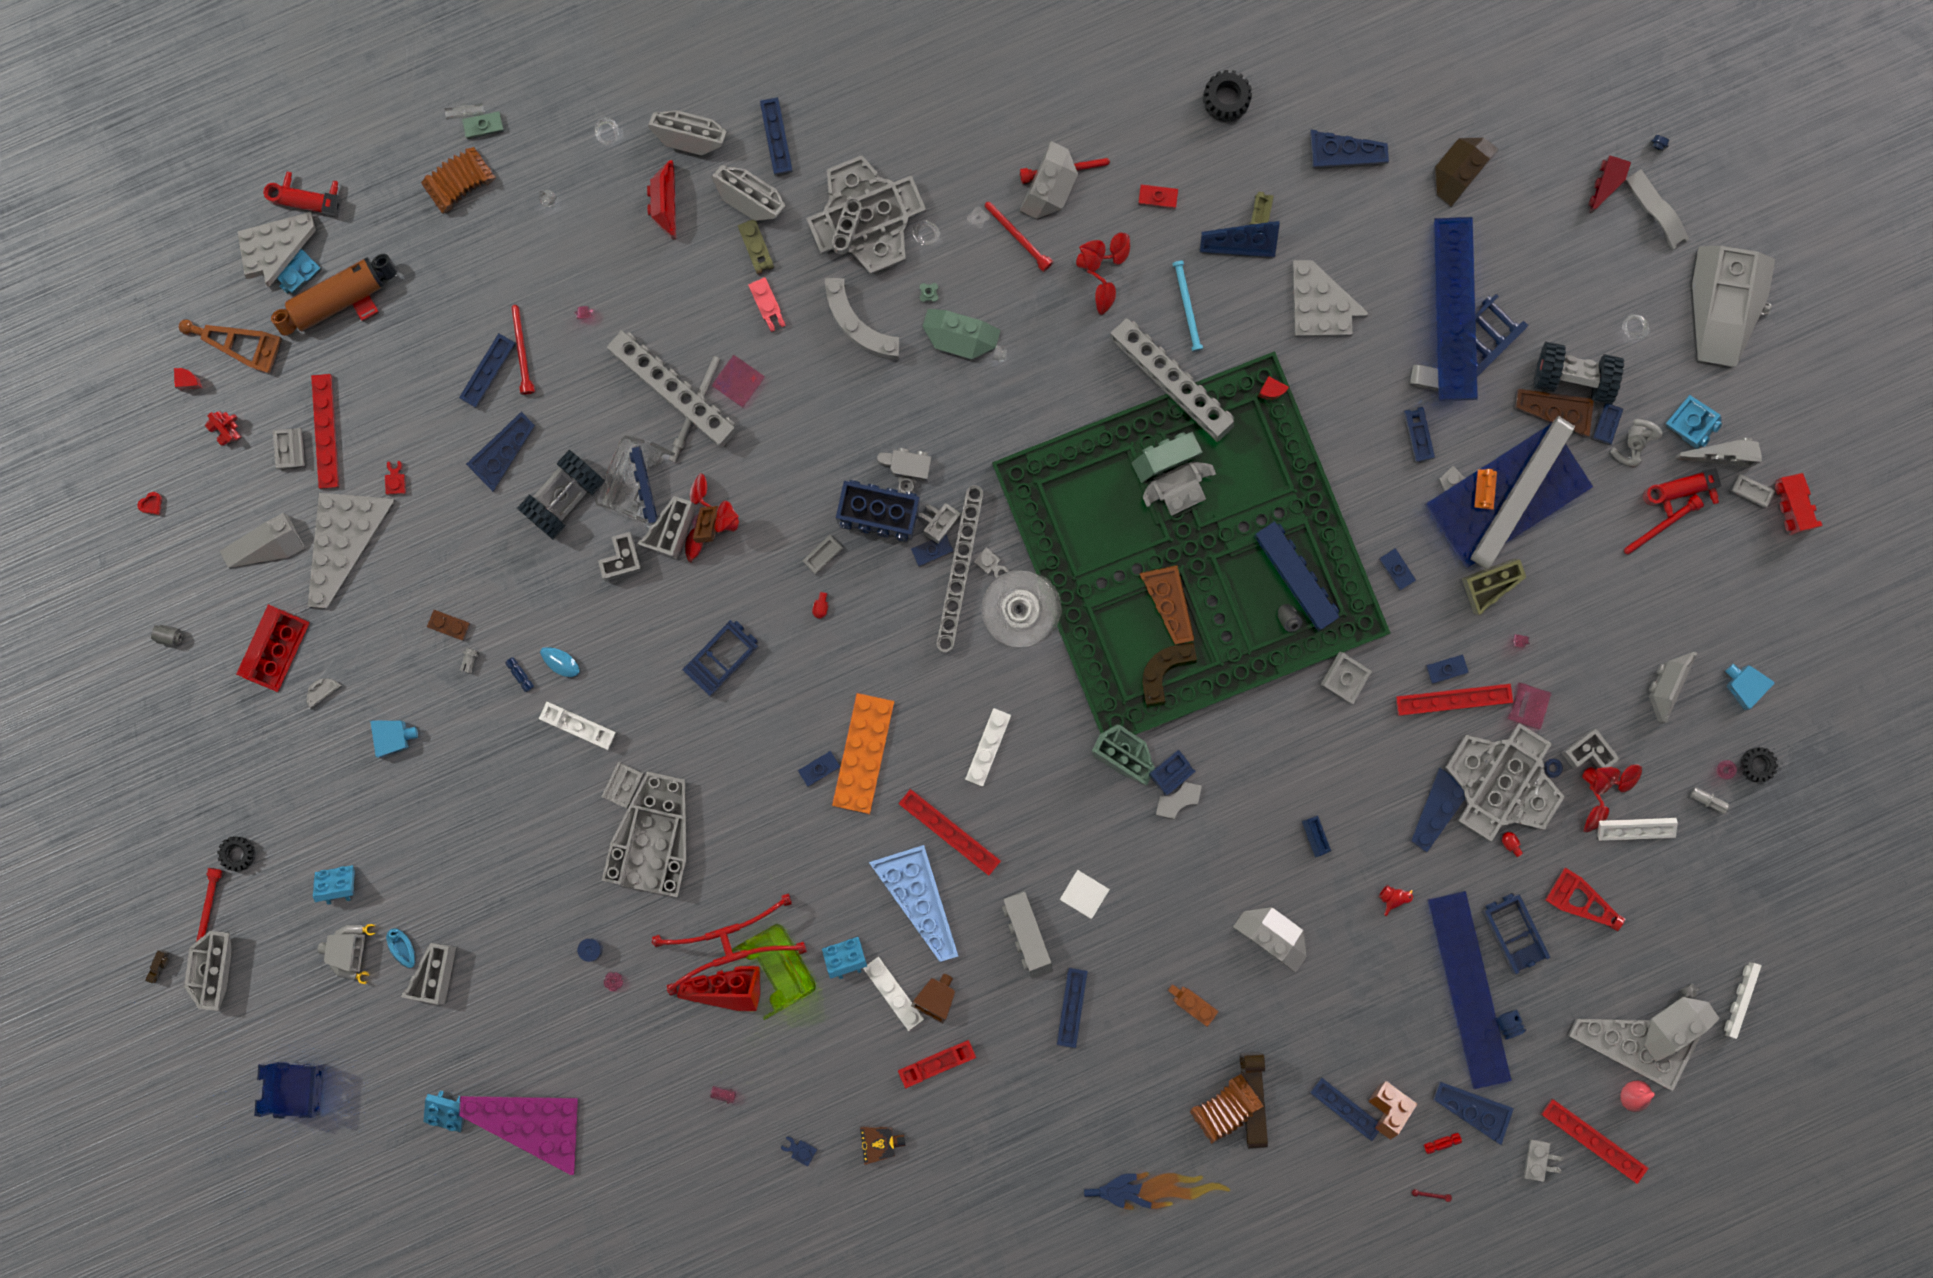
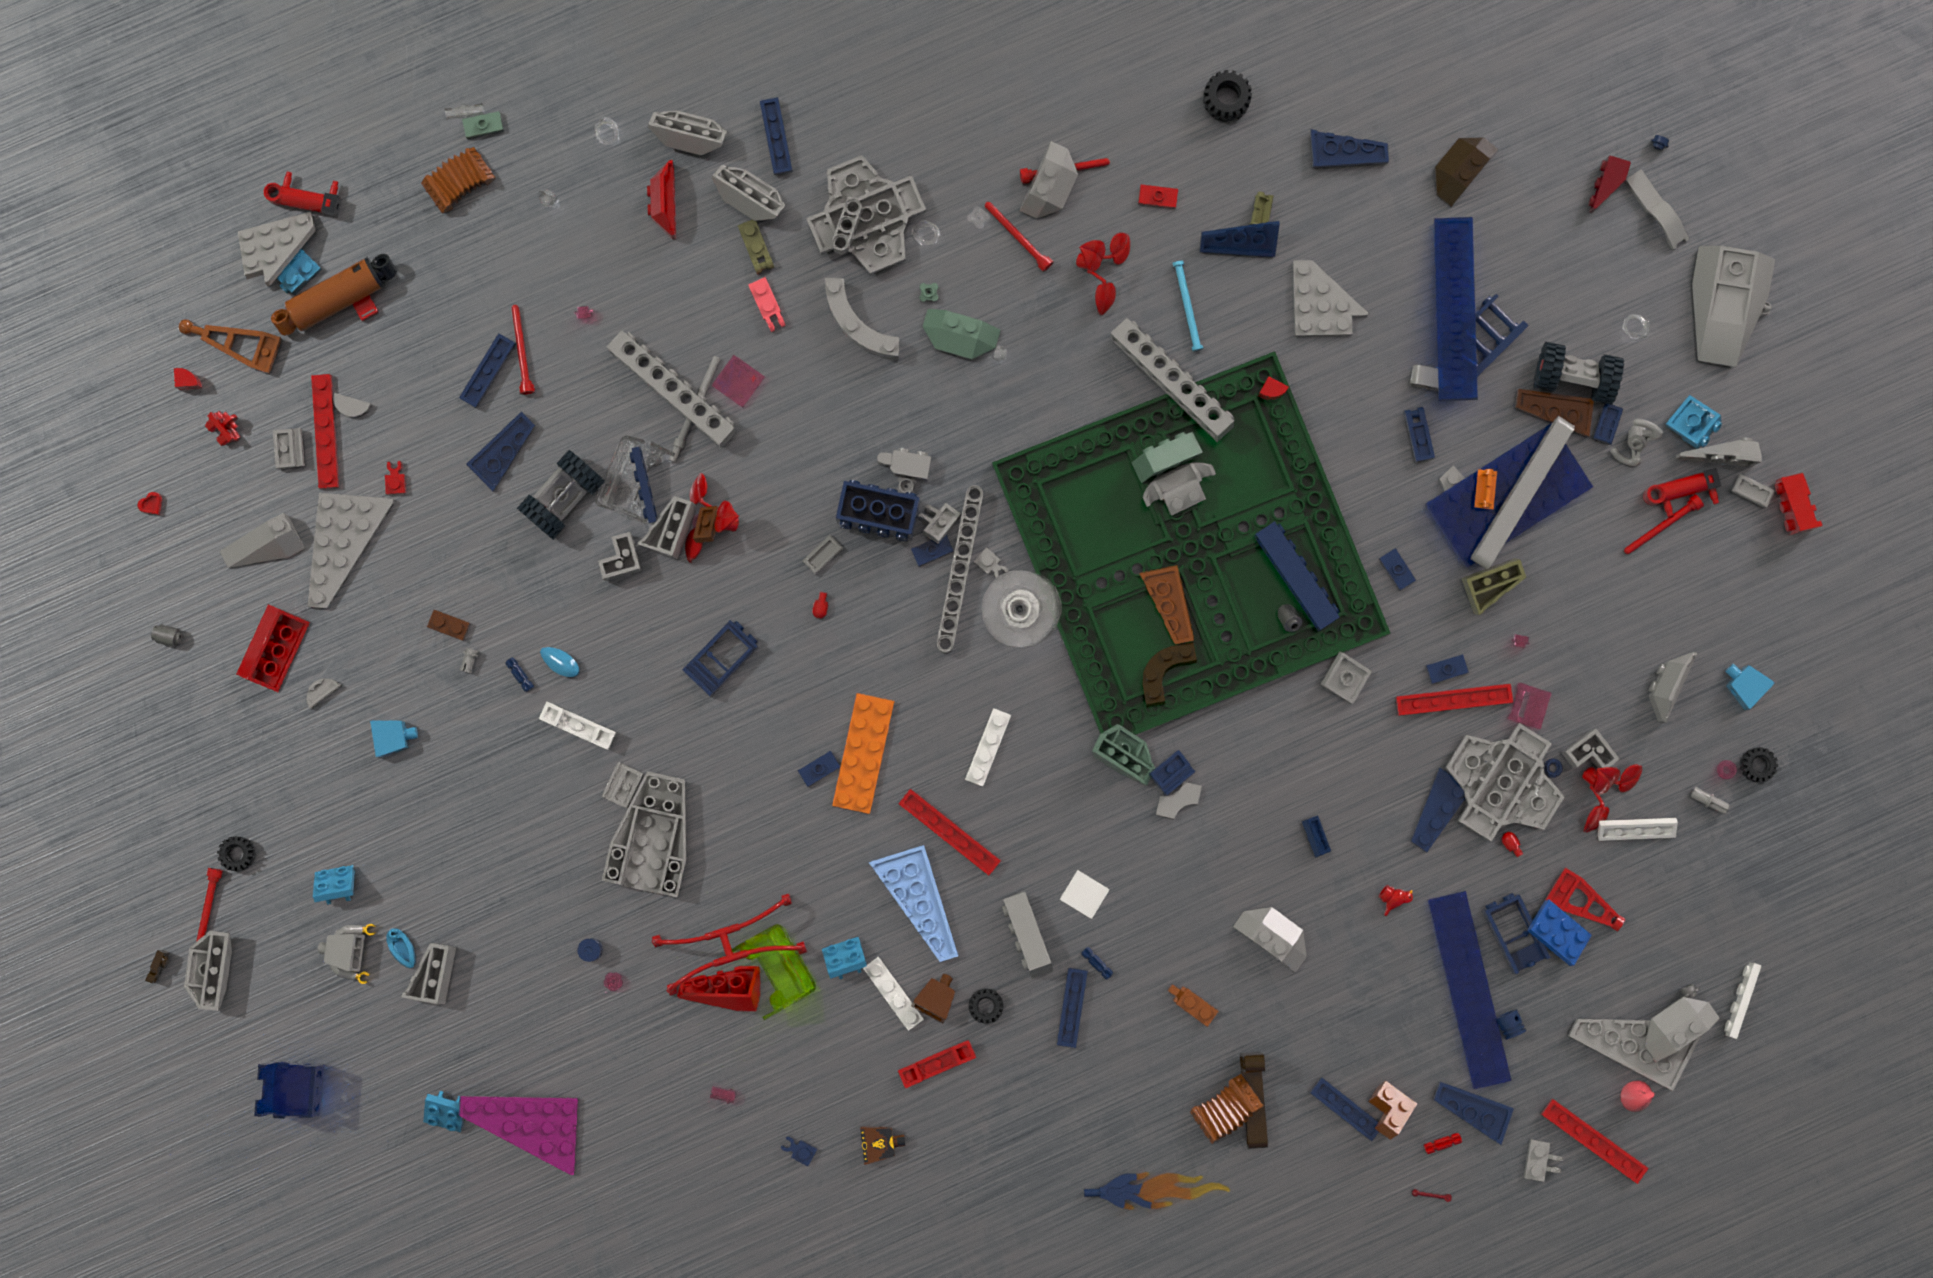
none -> light grey tile [334,393,372,418]
none -> black tyre [969,988,1004,1024]
none -> dark blue axle [1081,947,1113,979]
none -> blue plate [1527,899,1592,966]

